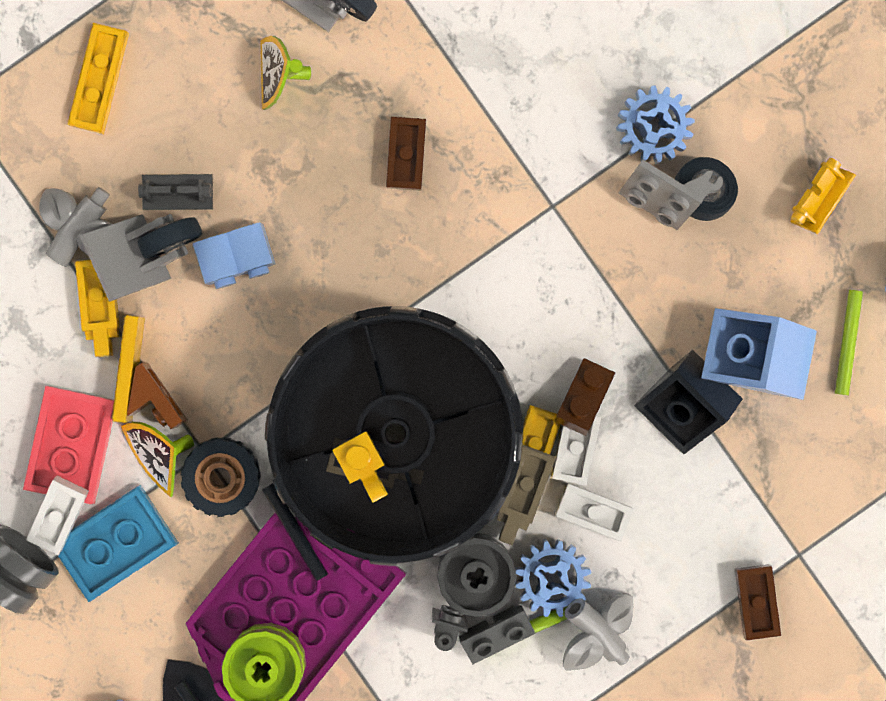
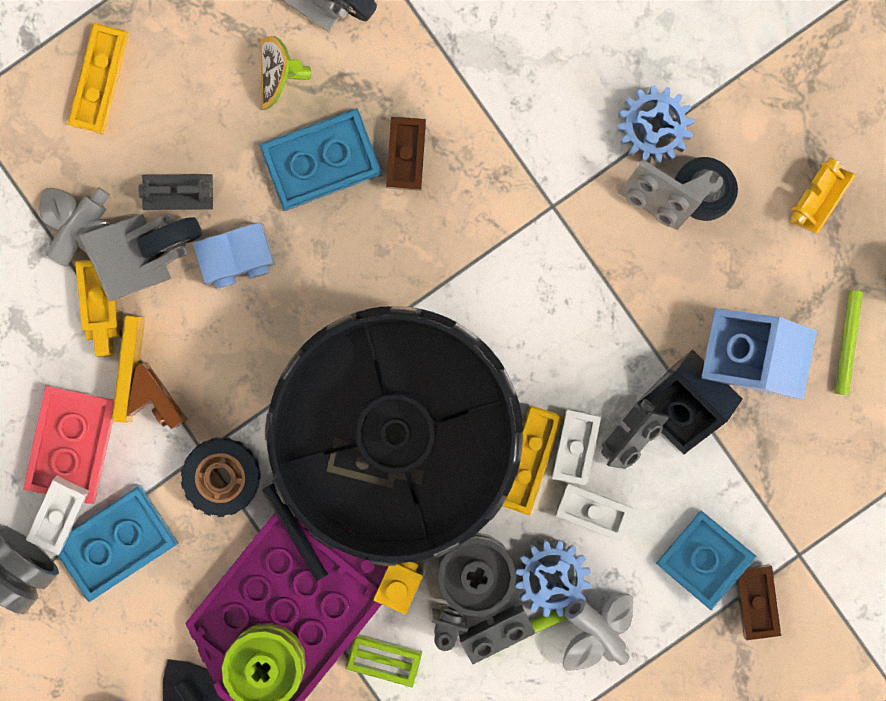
shield [121,421,194,497] -> none
yellow plate [332,431,388,502] -> none
dark tan hinge [496,445,556,545] -> none
reddish brown plate [554,358,616,436] -> none
none -> dark azure tile [259,108,382,211]
none -> lime tile [345,634,422,688]
none -> yellow bracket [373,561,424,615]
none -> dark grey hinge [601,399,669,469]
none -> dark azure tile [656,510,757,610]

